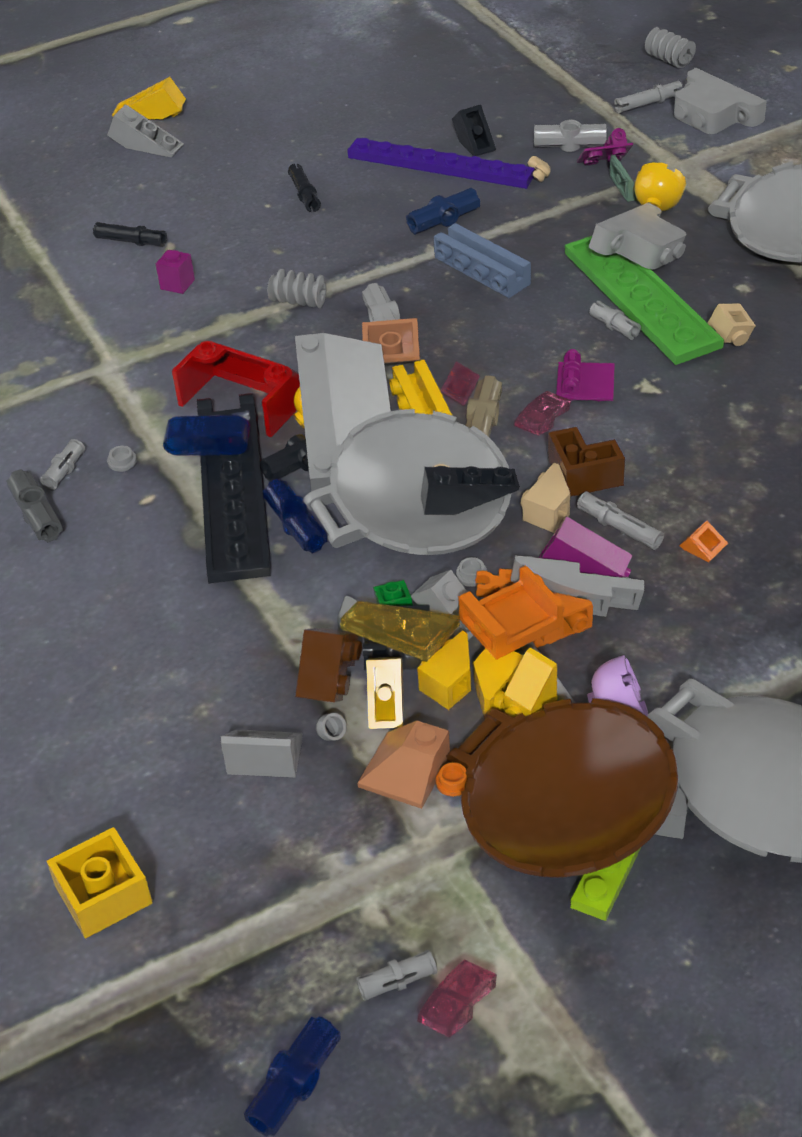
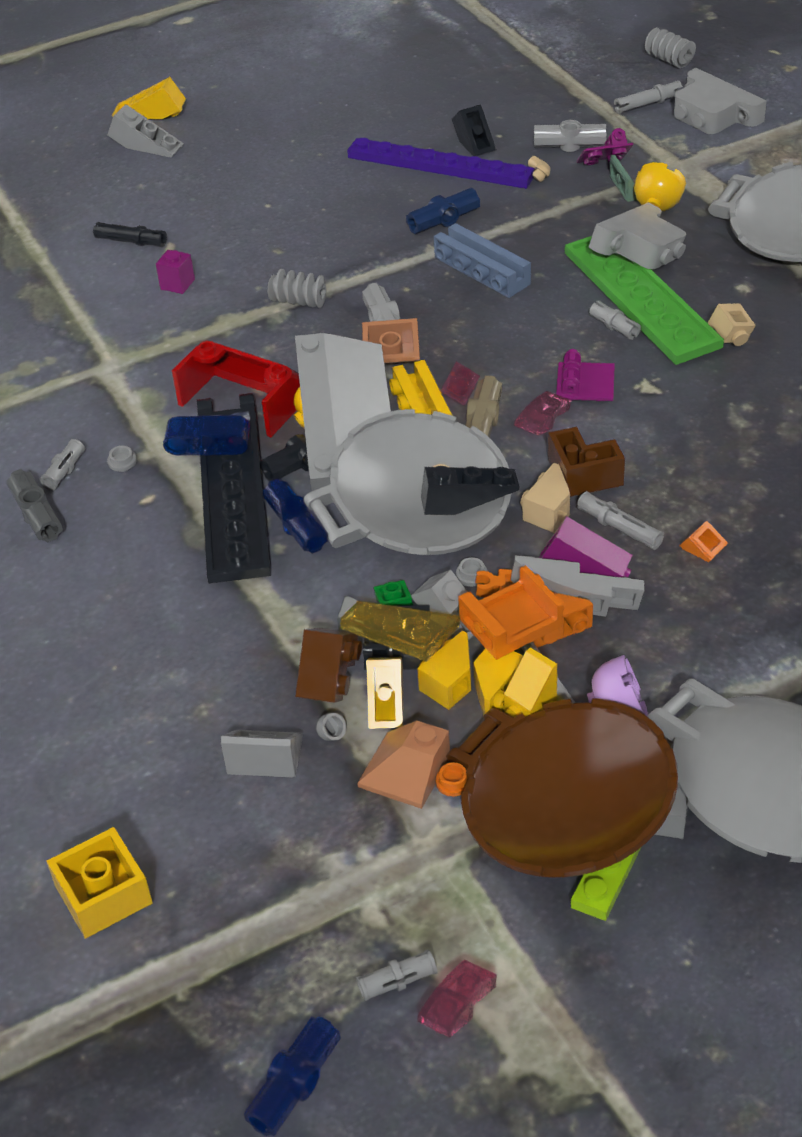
black pin [288,163,321,212] -> none

